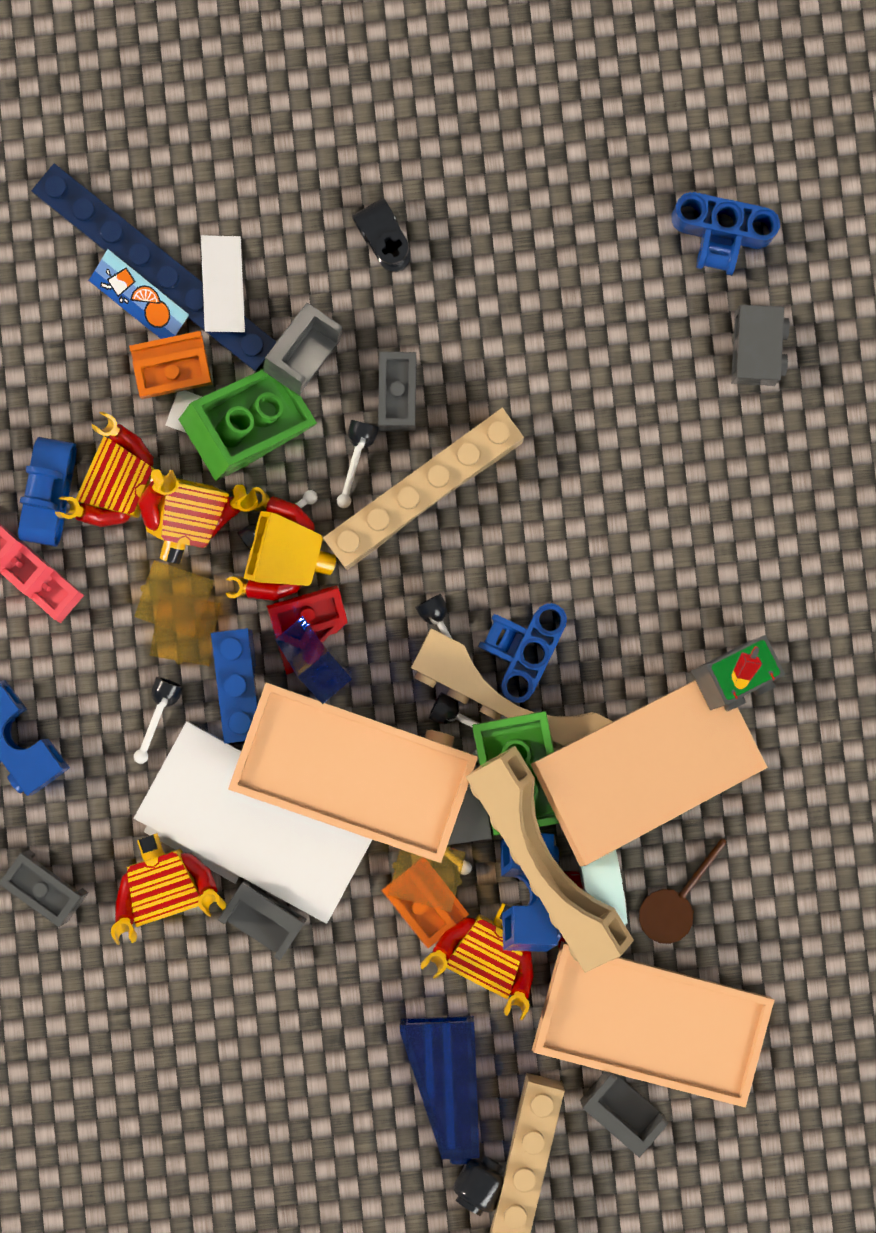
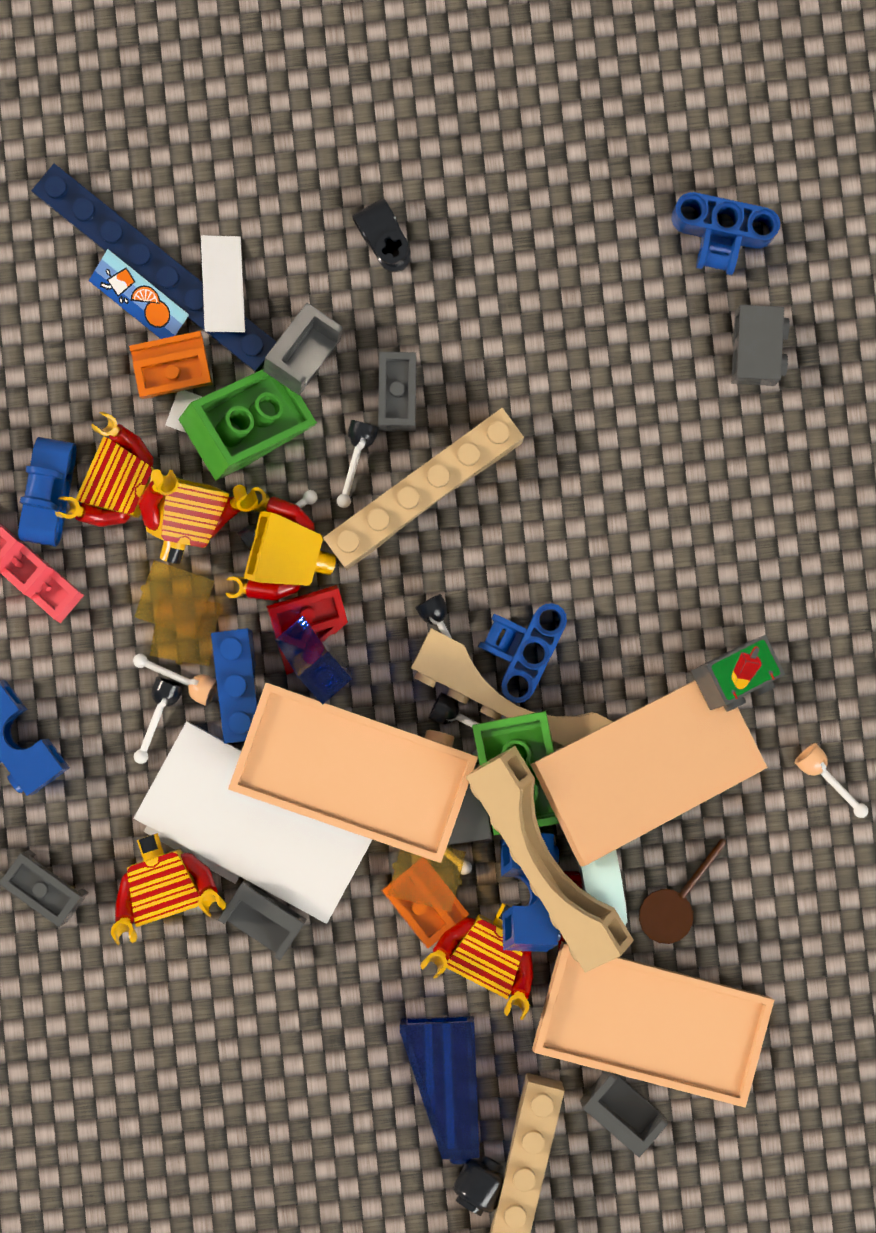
none -> hinge [133,654,217,706]
none -> hinge [795,743,868,818]

